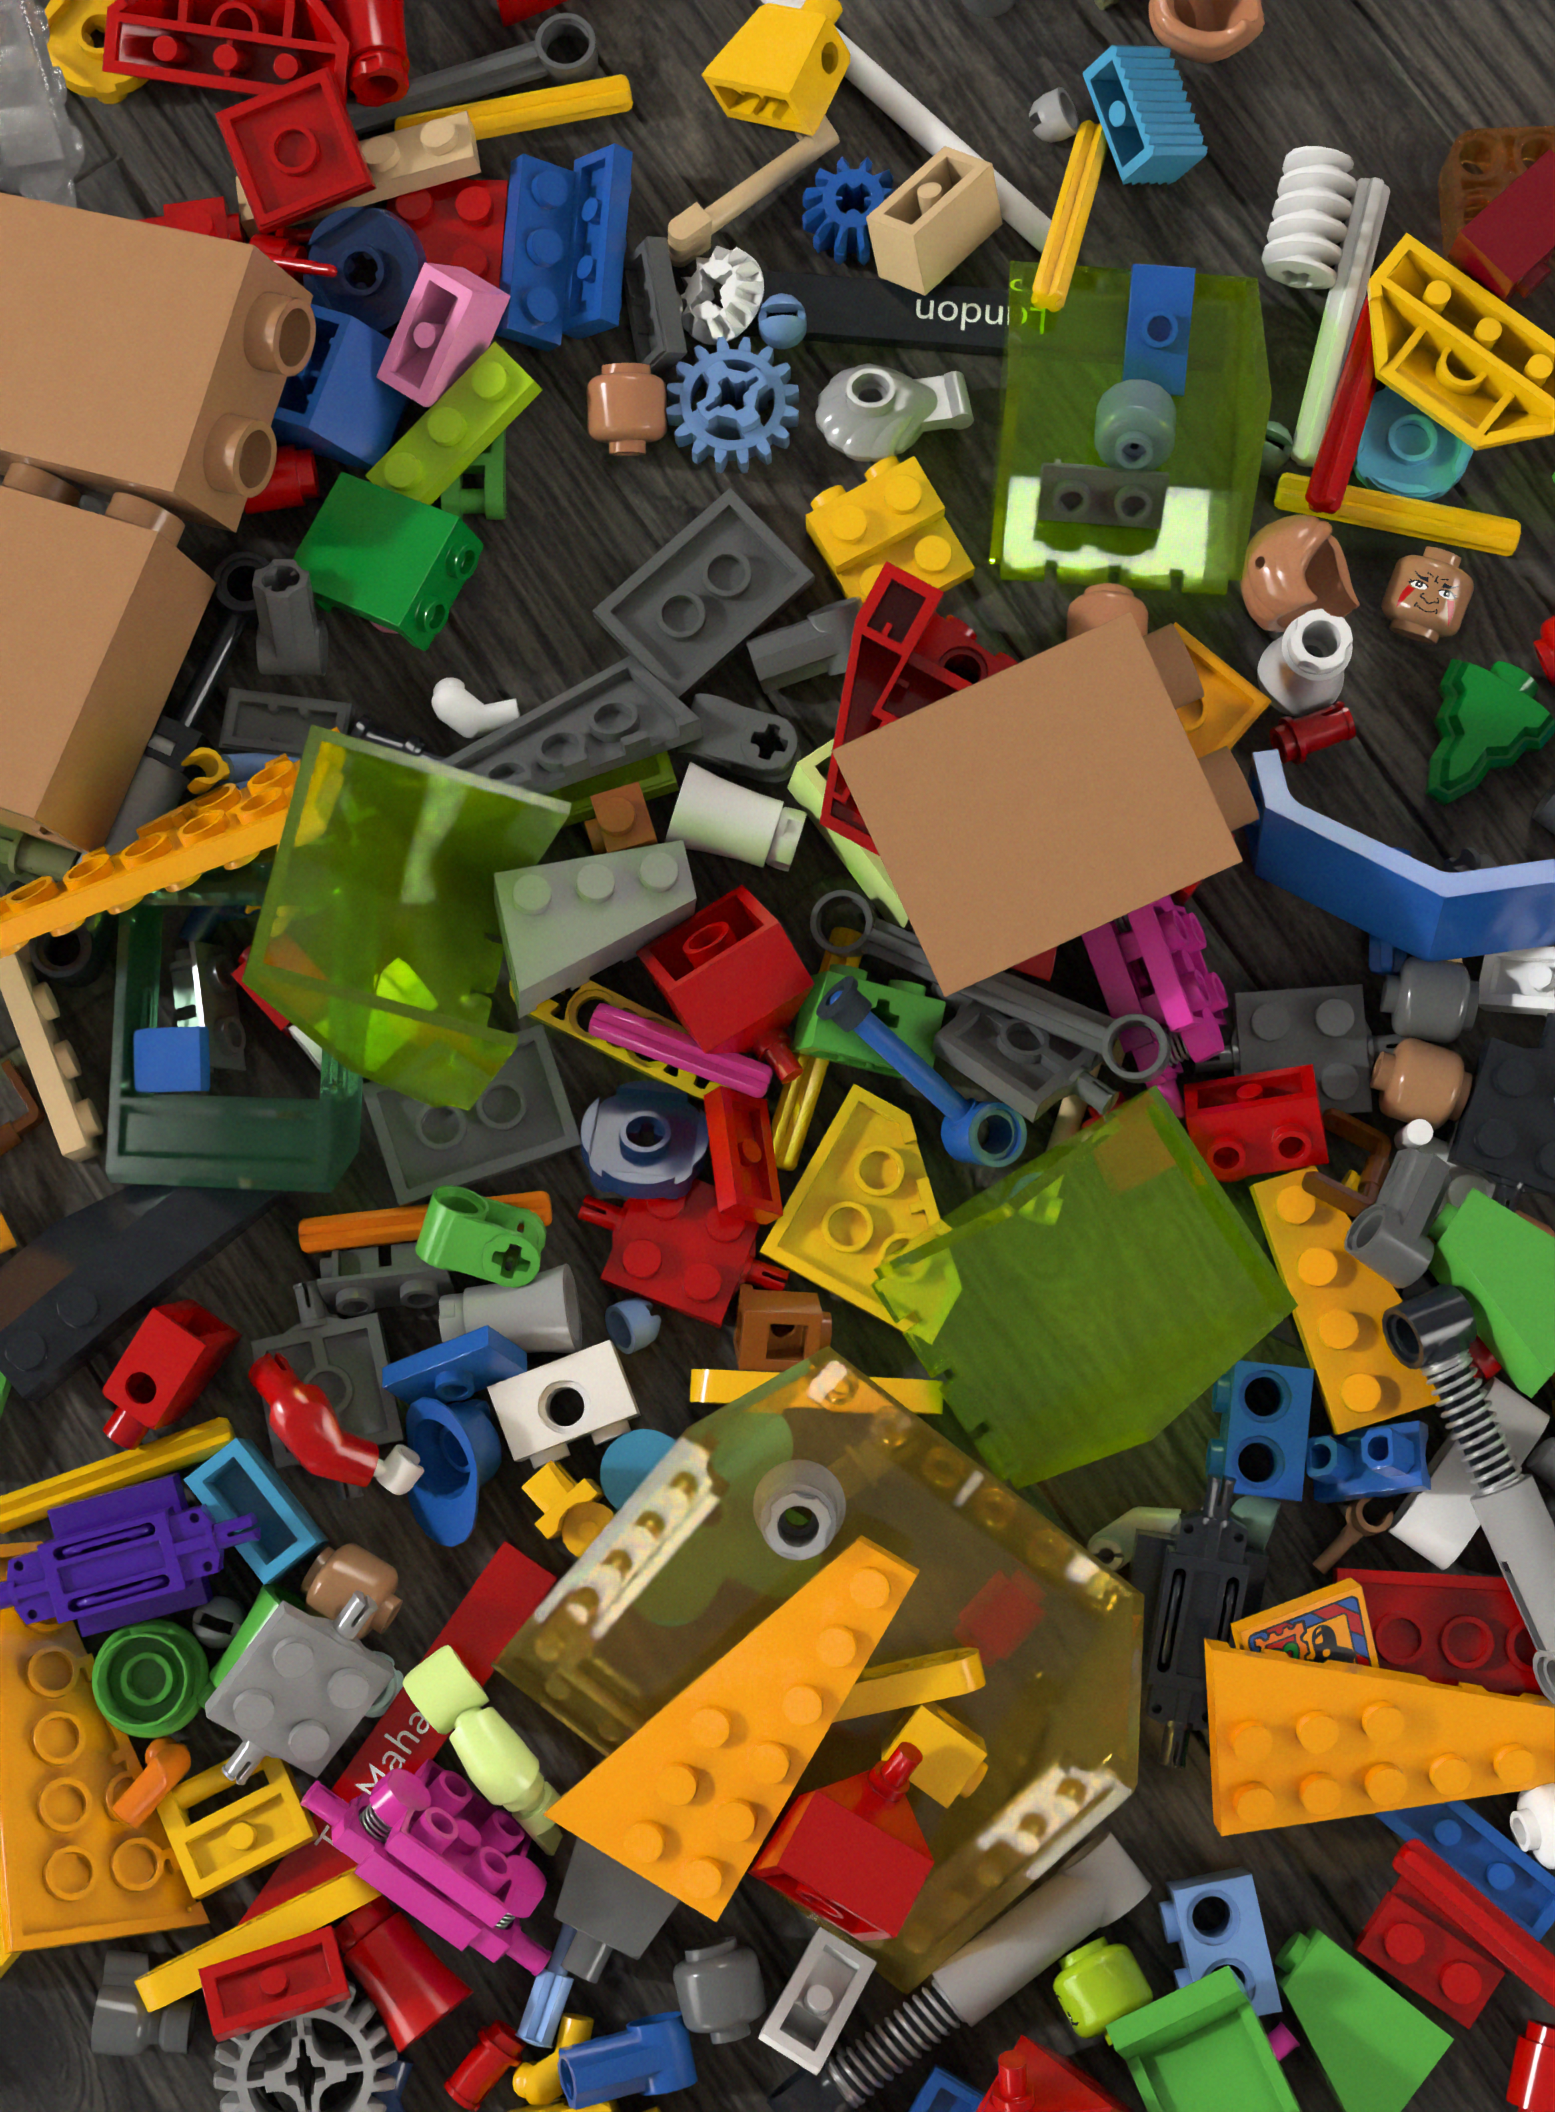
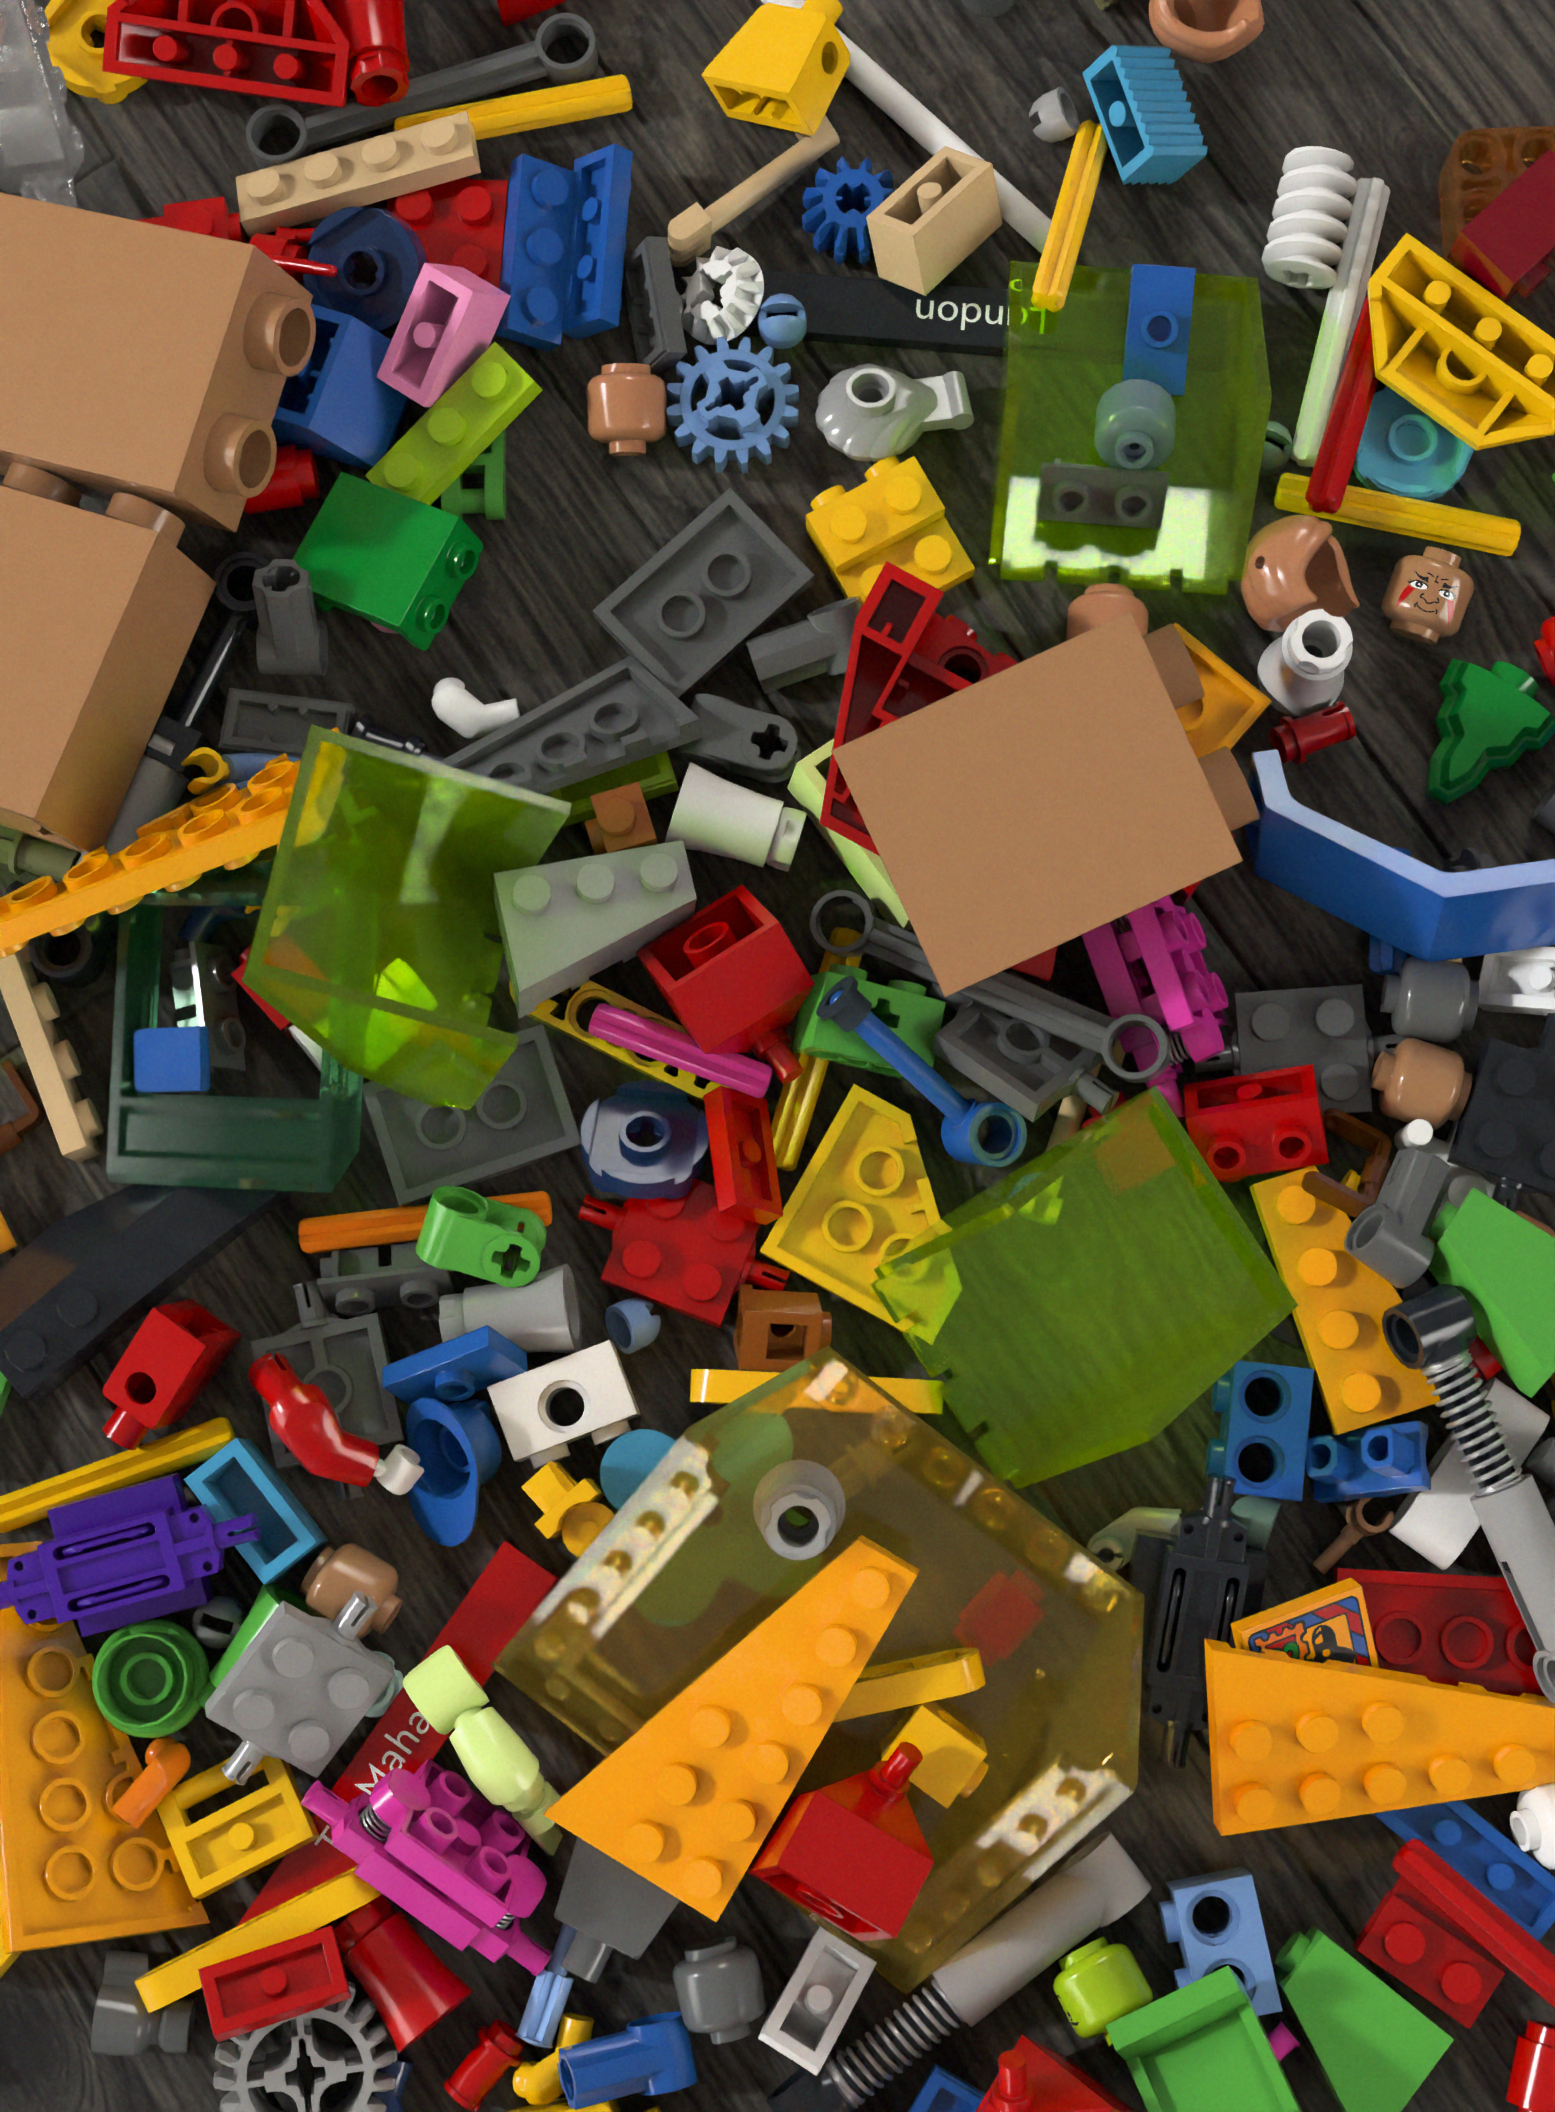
red tile [215,66,377,235] -> none

